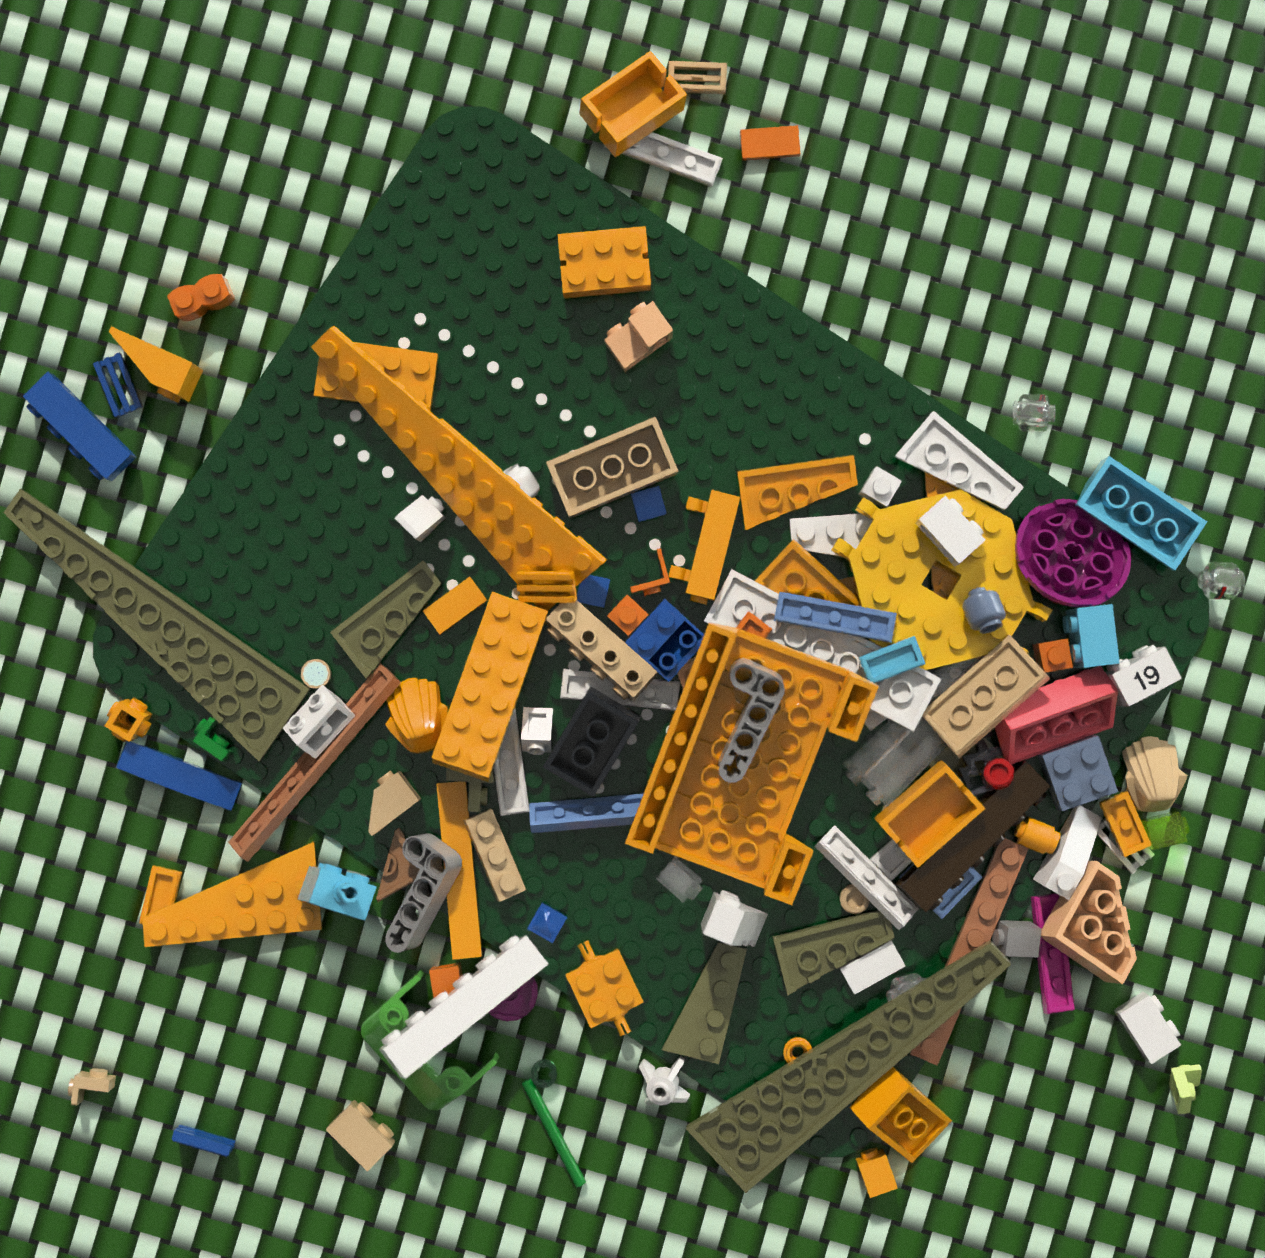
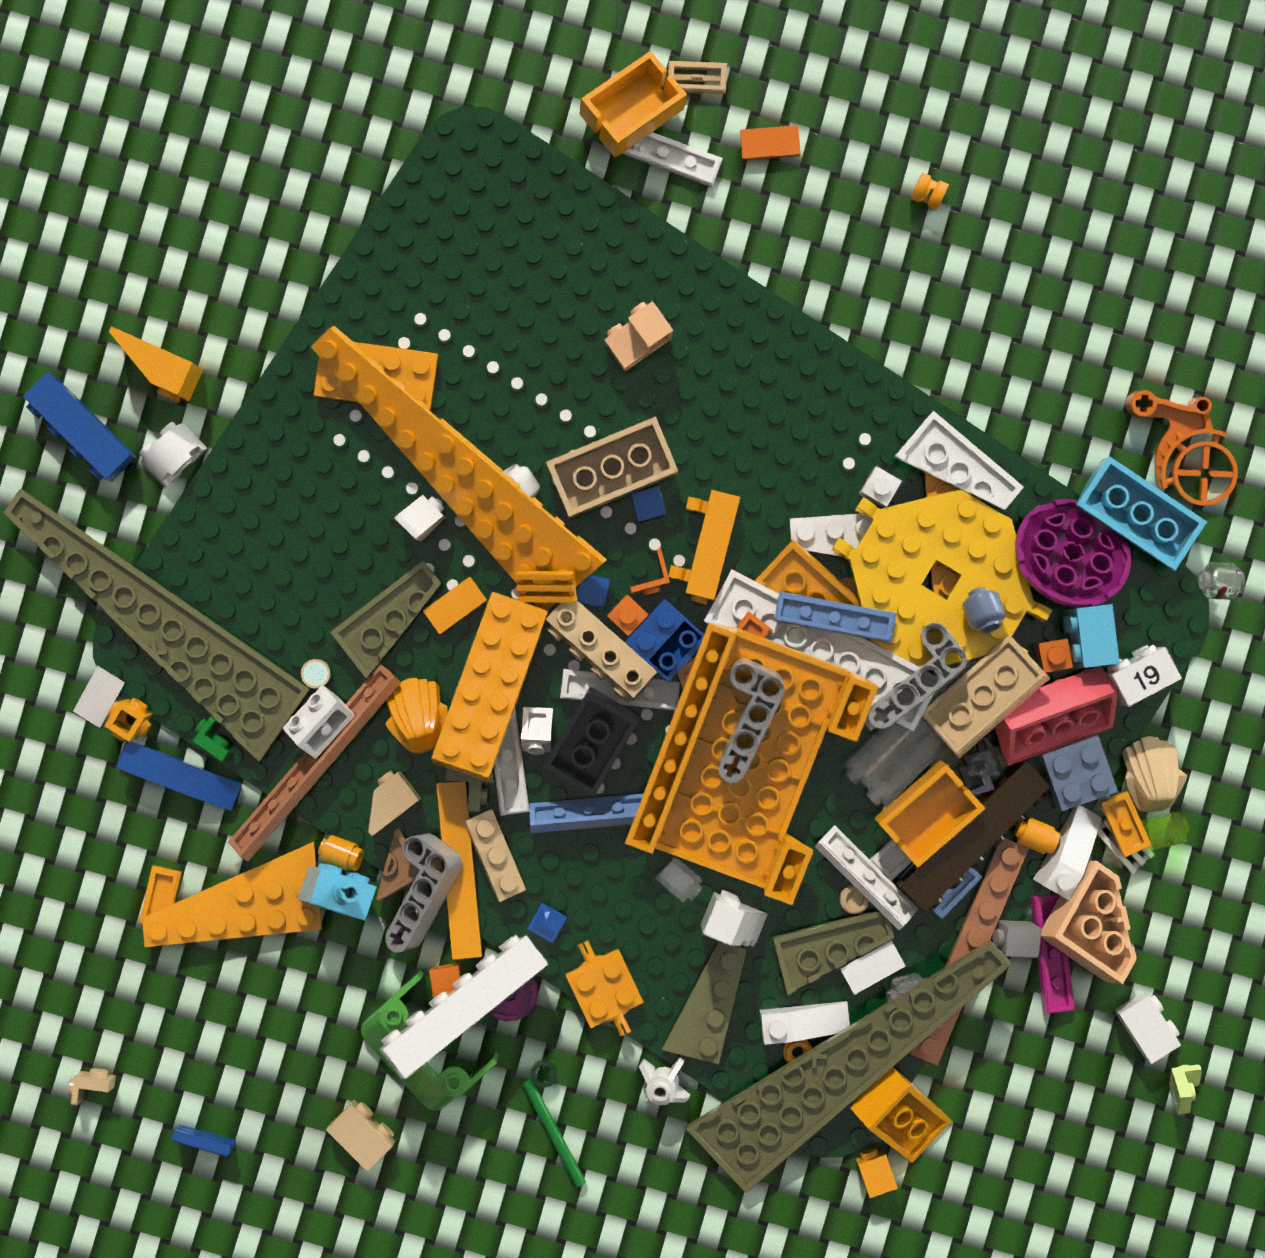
blue tile [93,352,143,418] -> none
orange brick [167,274,235,321] -> none
light orange piece [557,226,651,298] -> none
light orange wing [737,455,858,530] -> none
medium azure tile [859,636,926,683] -> none
white brick [915,496,985,567] -> none
red tile [984,758,1014,789] -> none
clear head [1013,394,1056,432] -> none
none -> white sticker [73,666,125,728]
none -> white cylinder [139,422,208,488]
none -> light orange brick [318,835,364,872]
none -> white slope [759,1001,850,1045]
none -> light grey beam [868,622,967,730]
none -> light orange wheel [910,172,949,211]
none -> orange piece [1125,390,1238,506]

